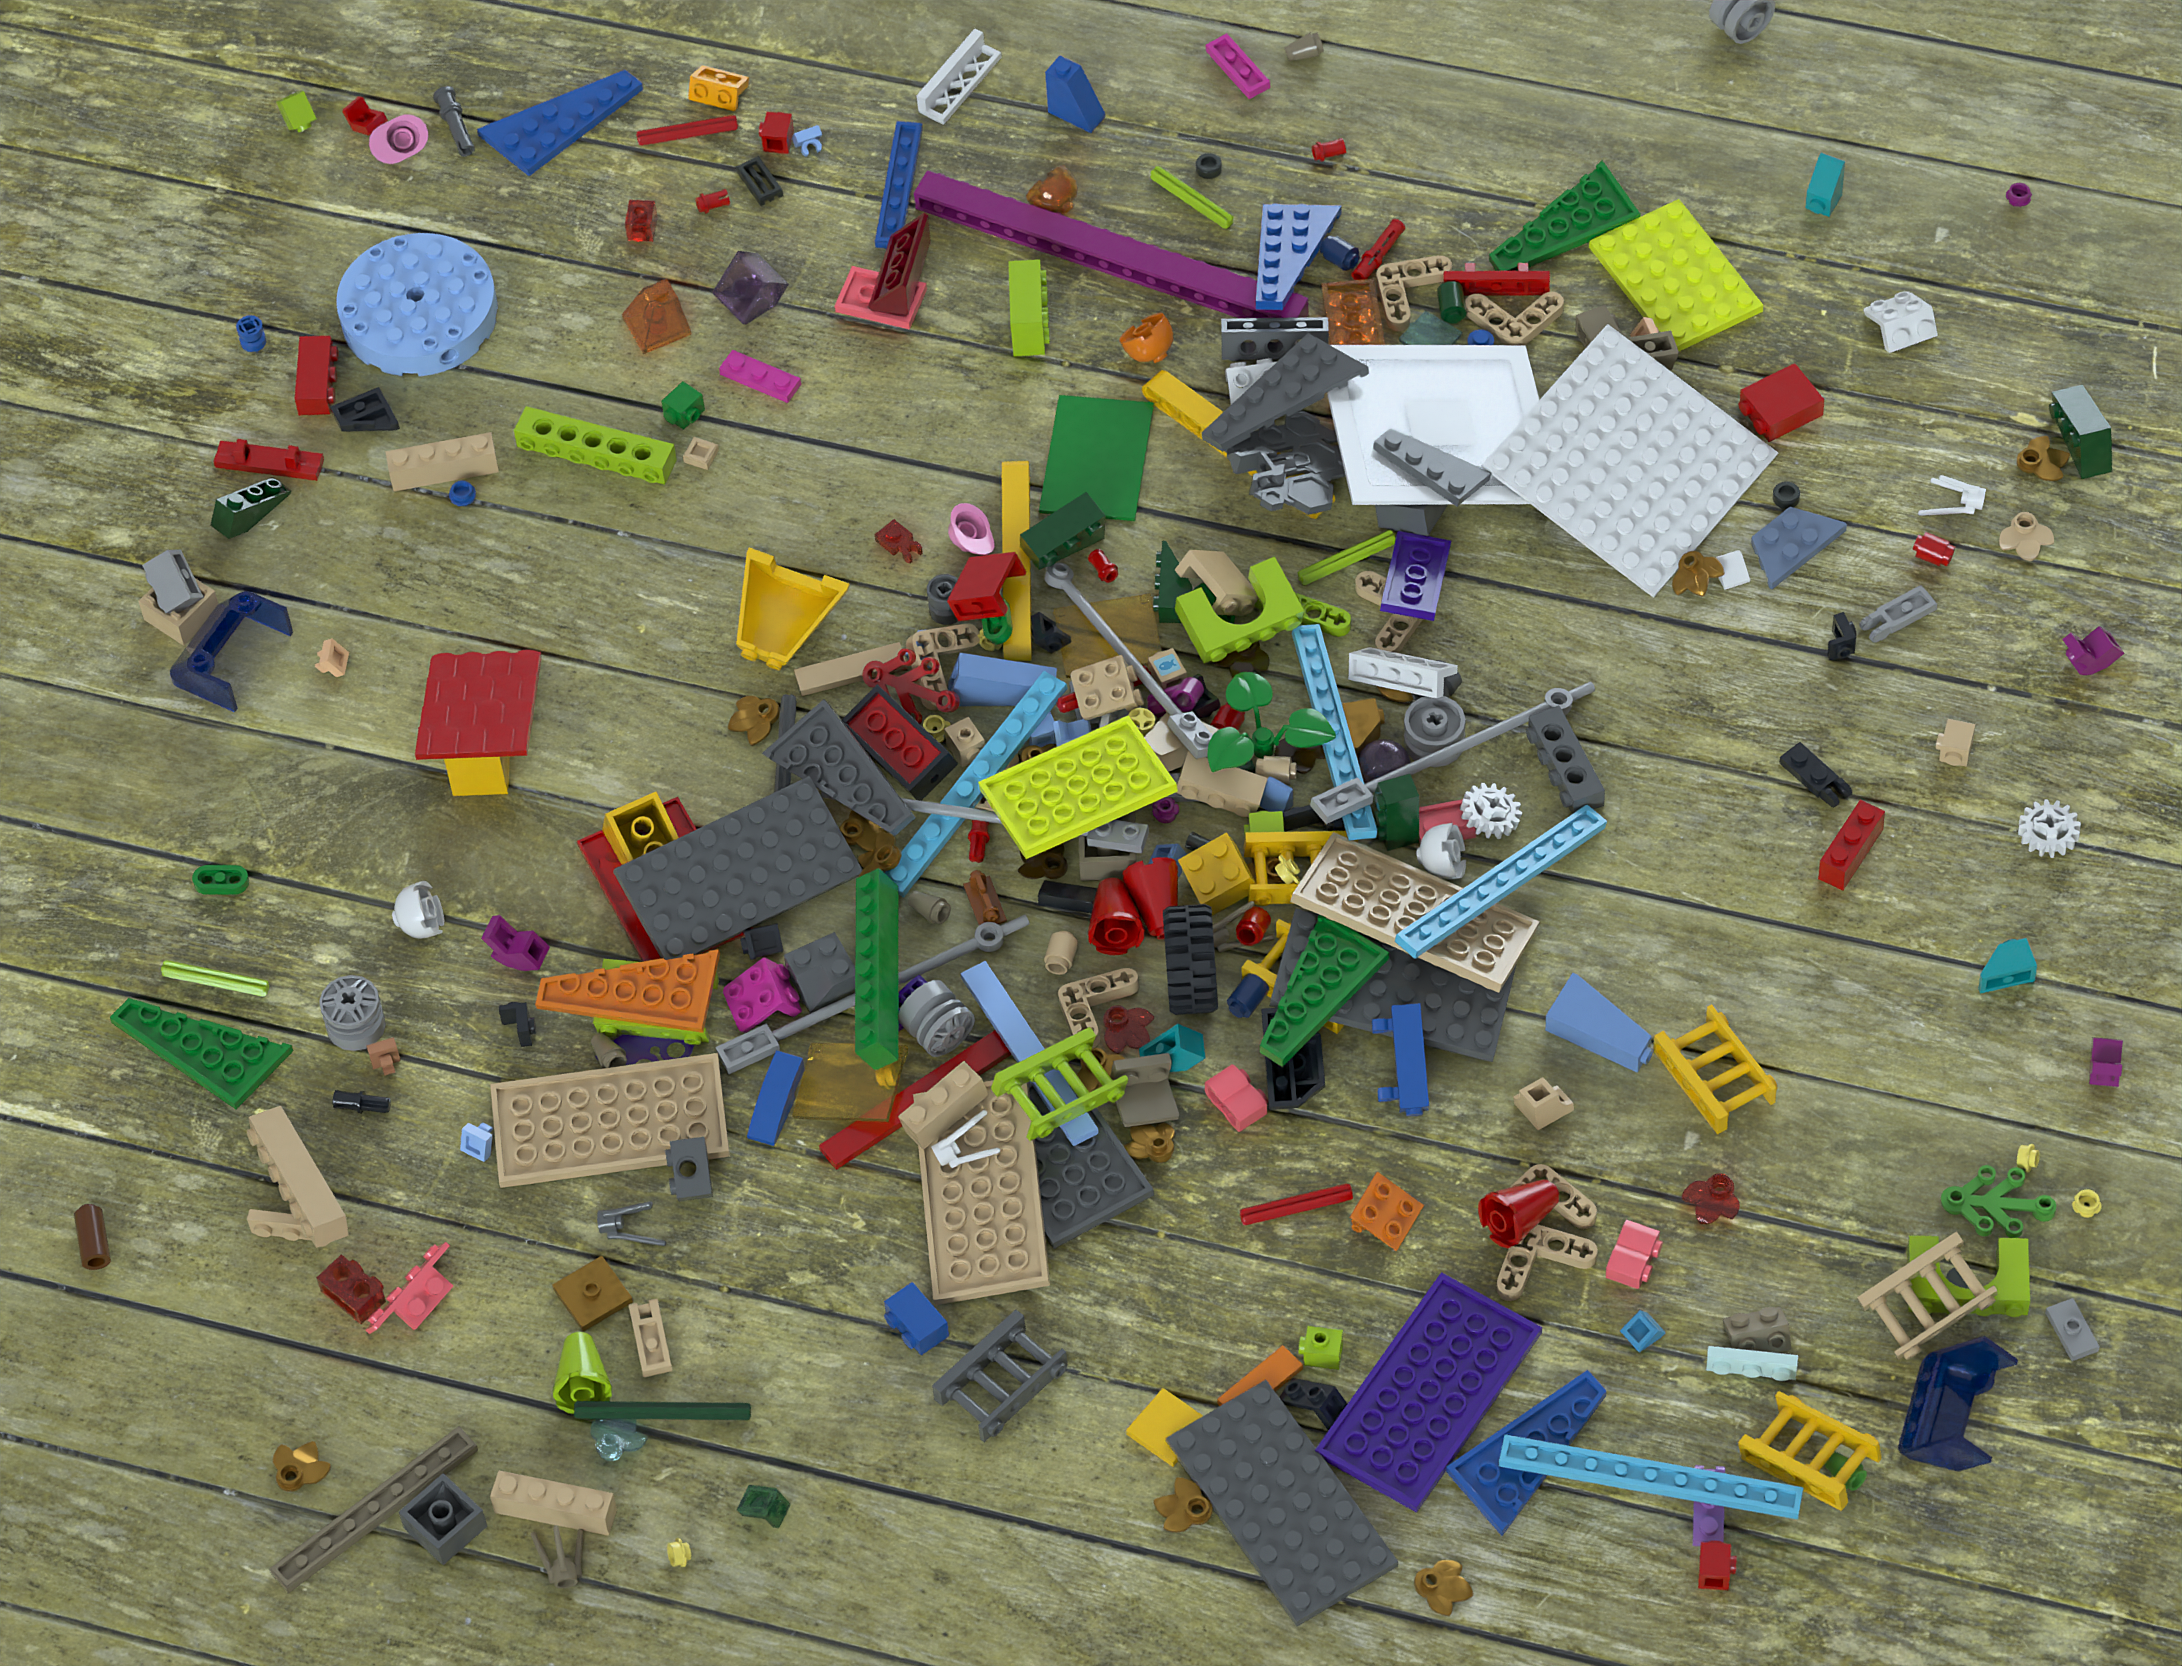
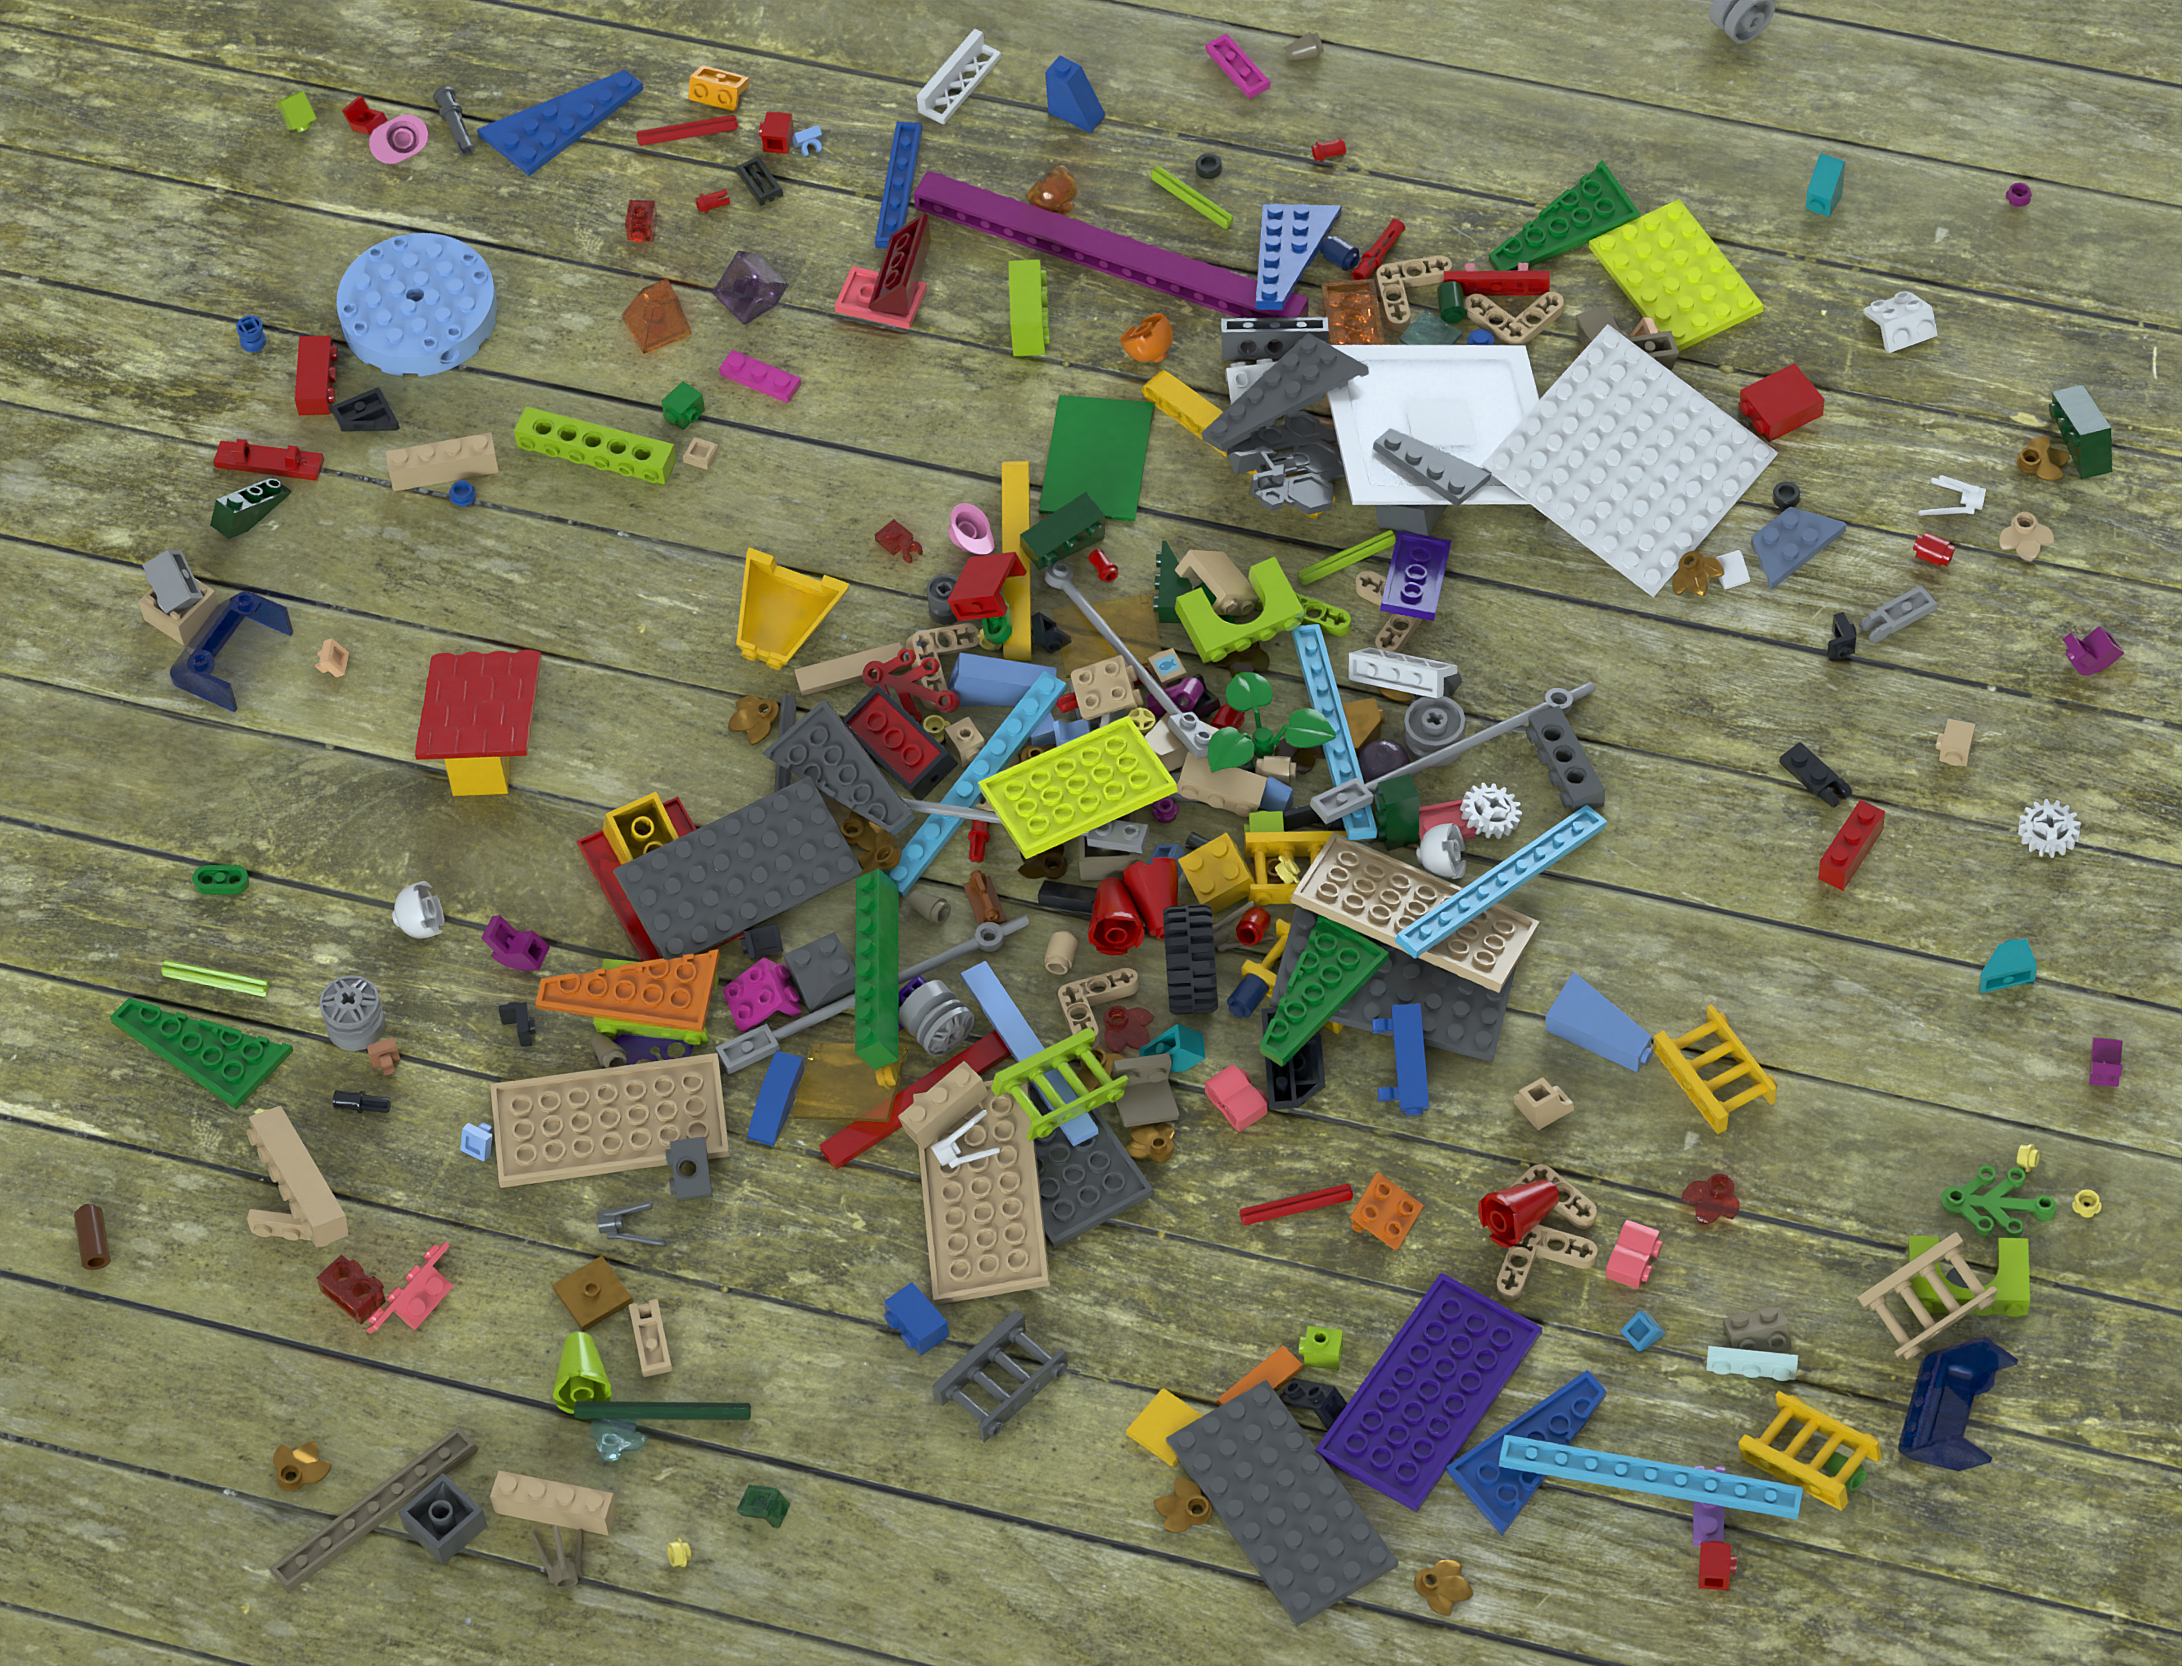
light grey plate [2045,1298,2099,1361] -> none

